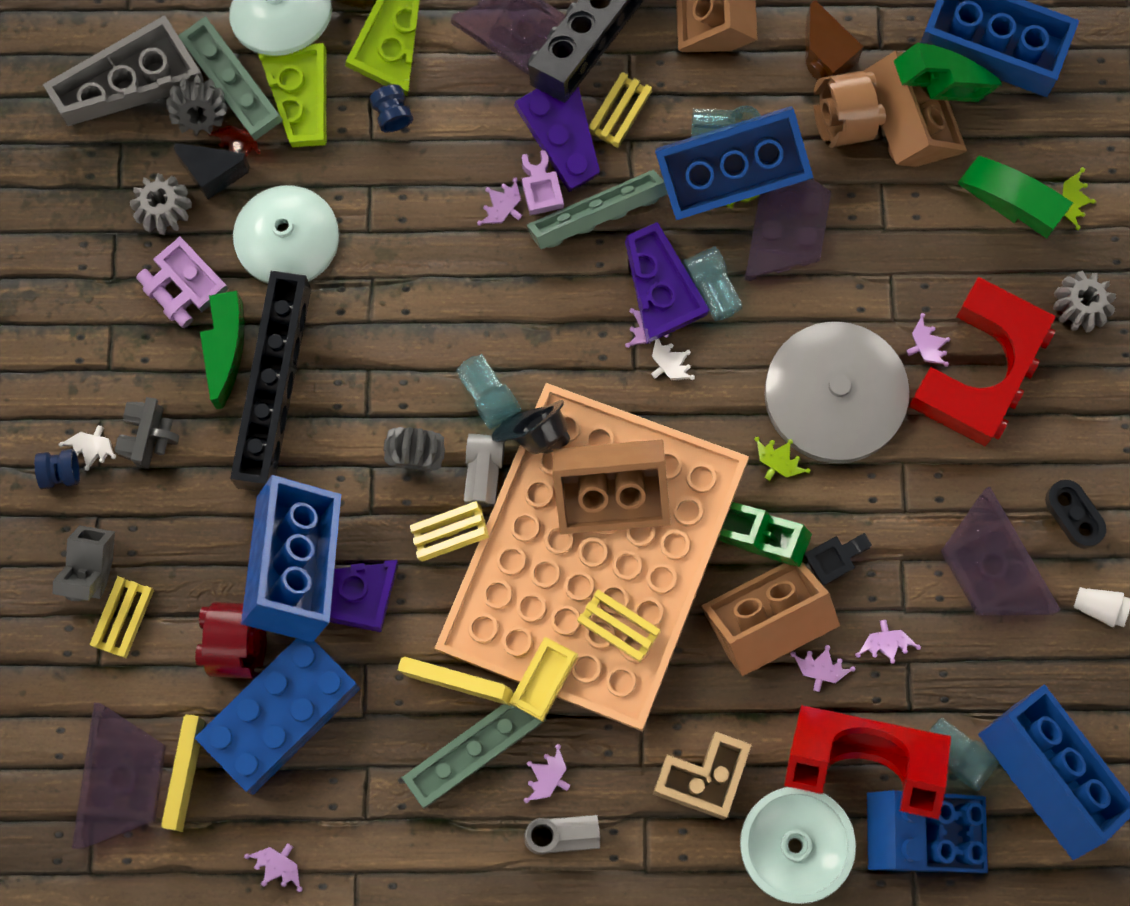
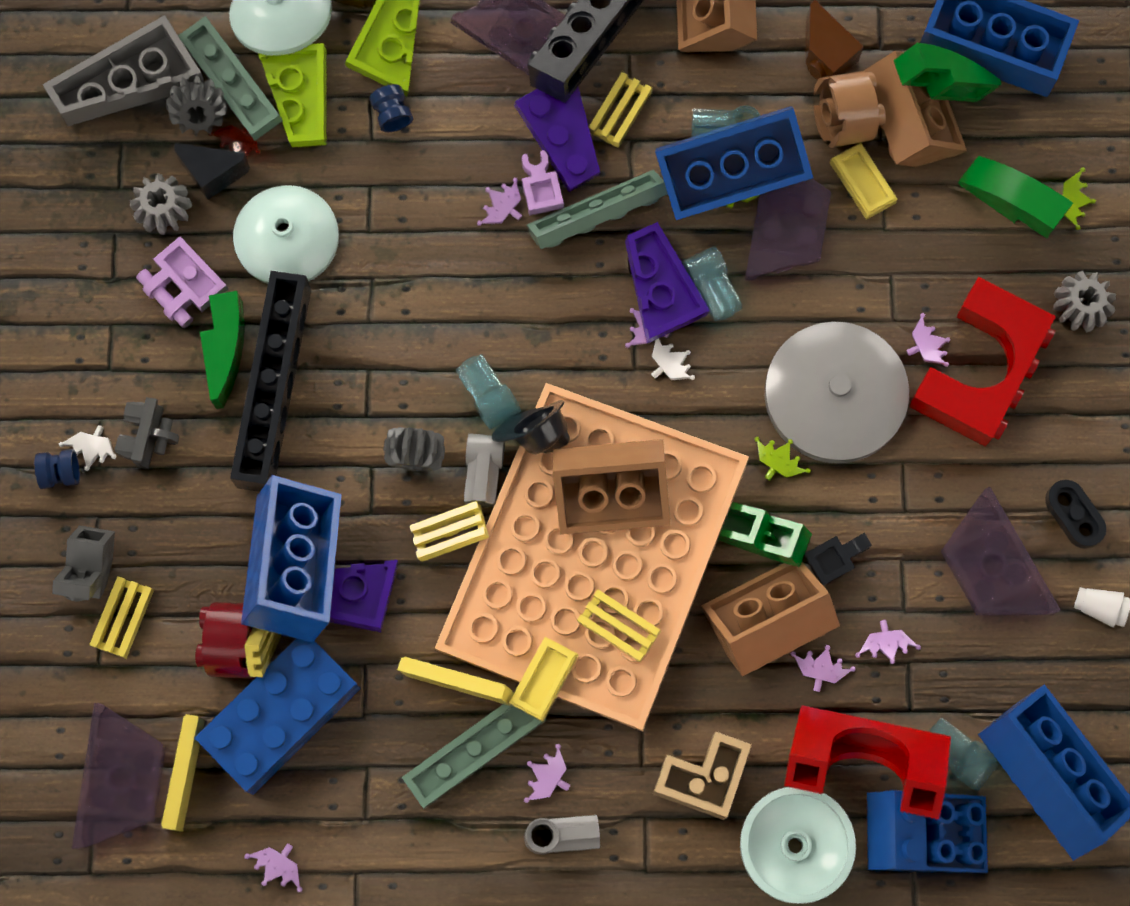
none -> light yellow tile [244,627,281,677]
none -> light yellow tile [830,143,898,220]

